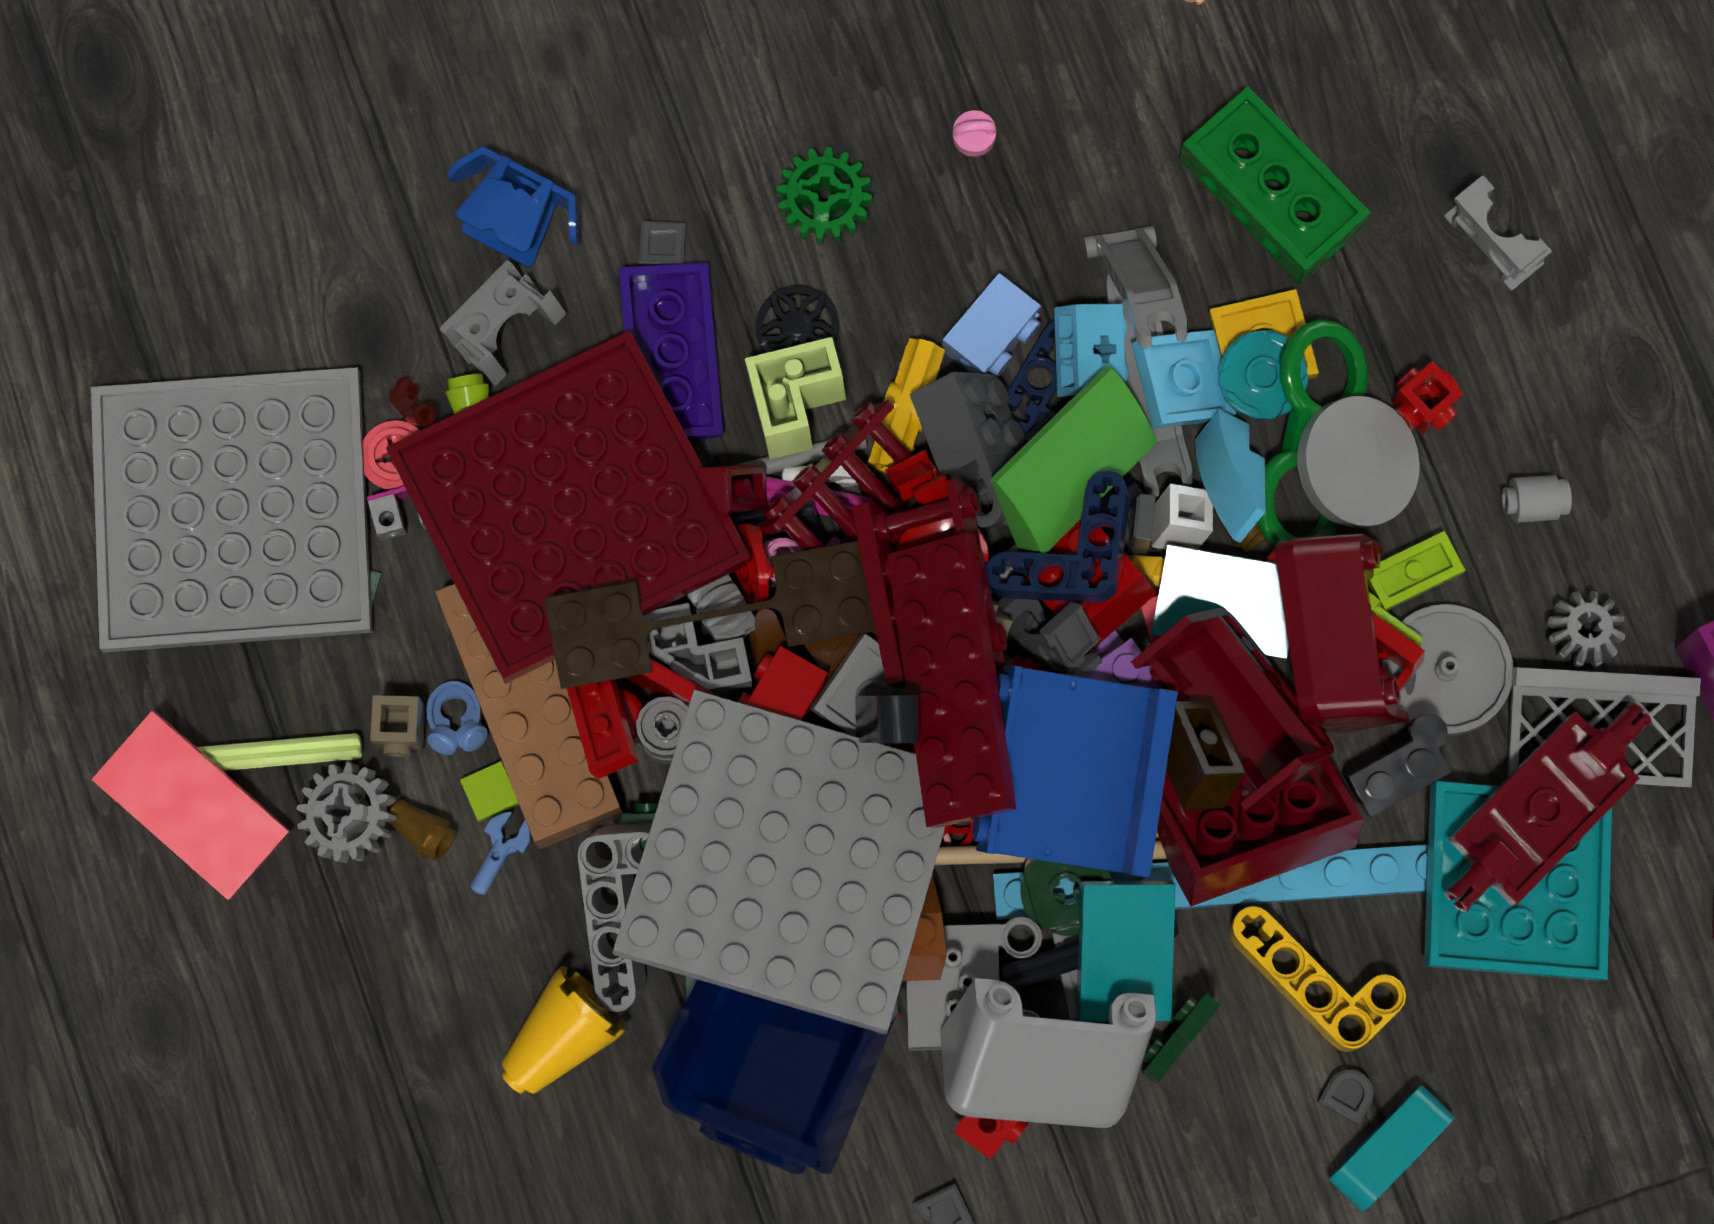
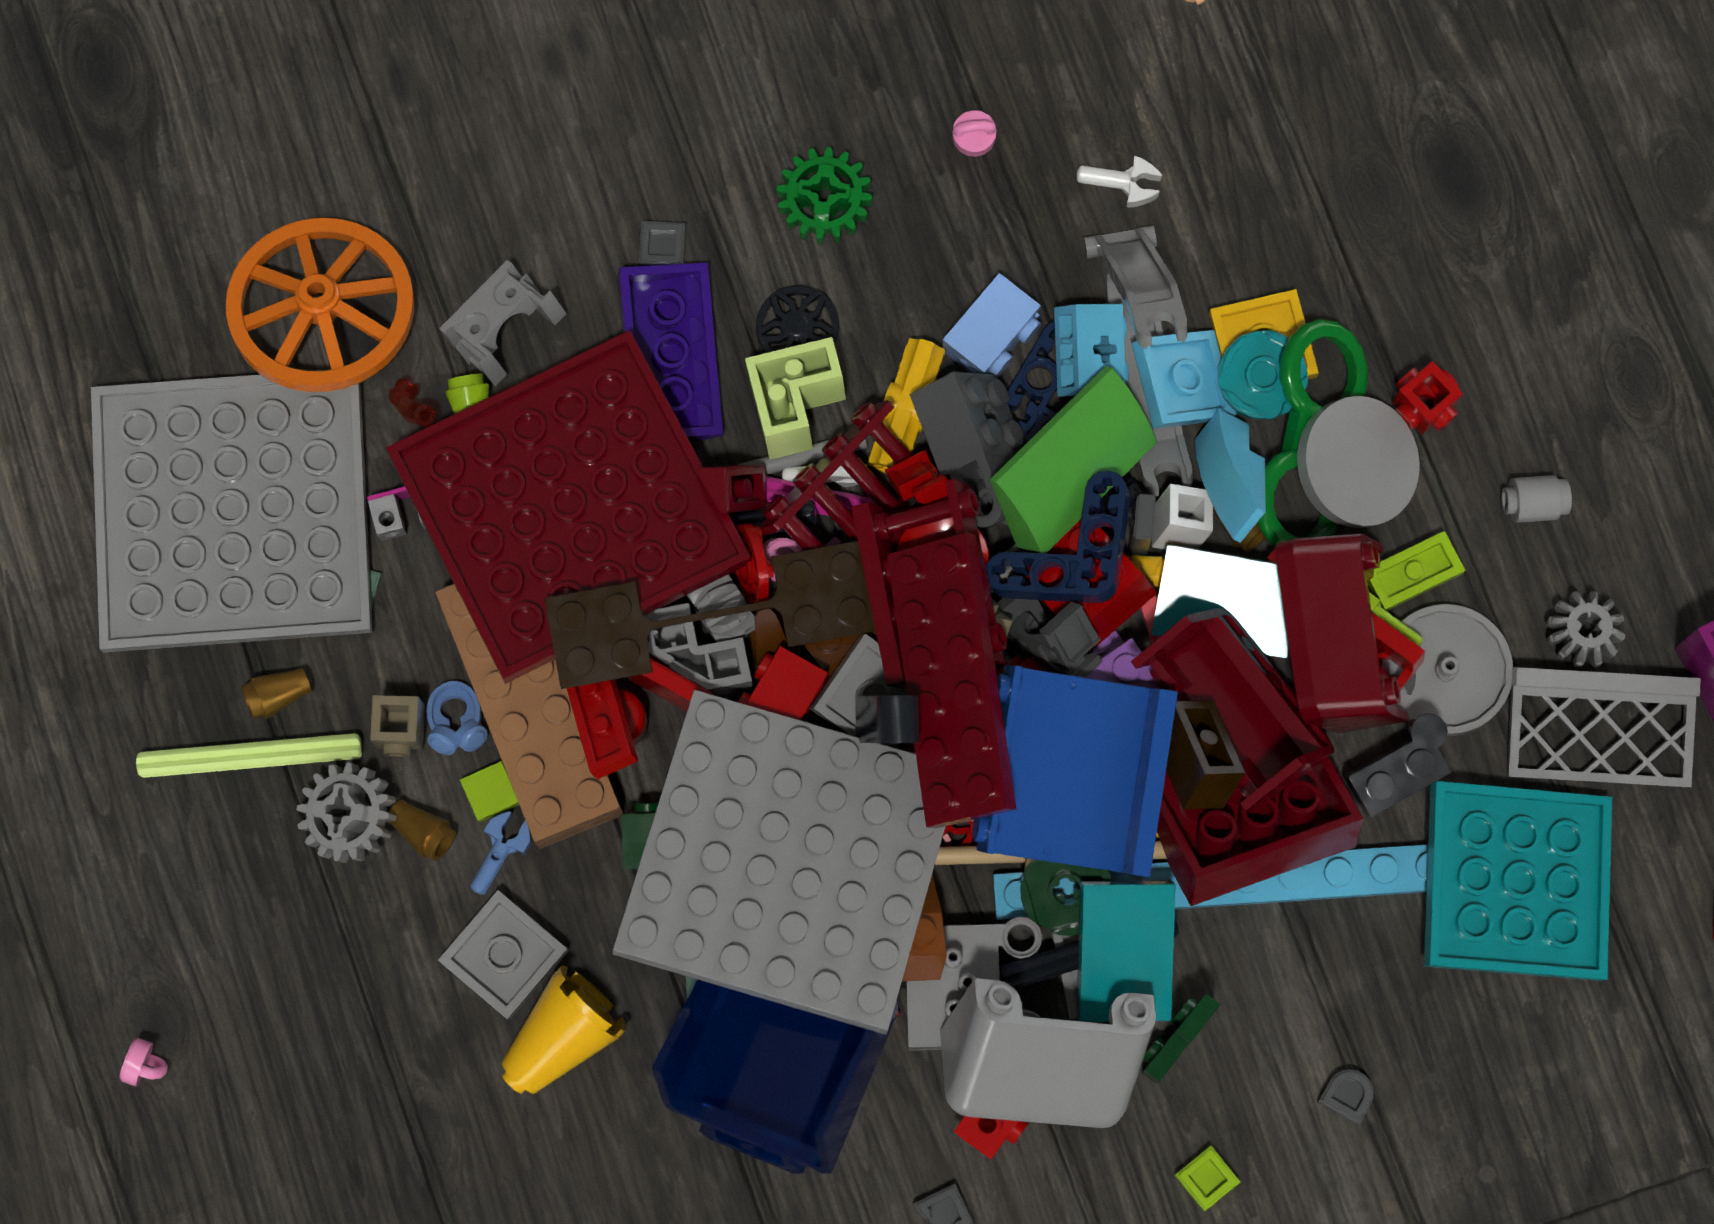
coral tile [91,711,291,900] -> none
coral gear [362,420,420,491] -> none
blue piece [447,146,579,268] -> none
light grey beam [578,822,653,1012] -> none
light grey wheel [636,697,688,764] -> none
green brick [1179,86,1371,285] -> none
yellow beam [1229,906,1406,1052] -> none
teal beam [1328,1084,1455,1213] -> none
light grey piece [1444,175,1552,291] -> none
dark red plate [1444,702,1652,913] -> none
none -> bright pink tile [120,1038,168,1087]
none -> orange wheel [226,218,415,392]
none -> pearl gold cone [240,668,312,720]
none -> light grey plate [438,890,569,1020]
none -> white bar [1076,156,1162,207]
none -> lime tile [1174,1146,1240,1212]

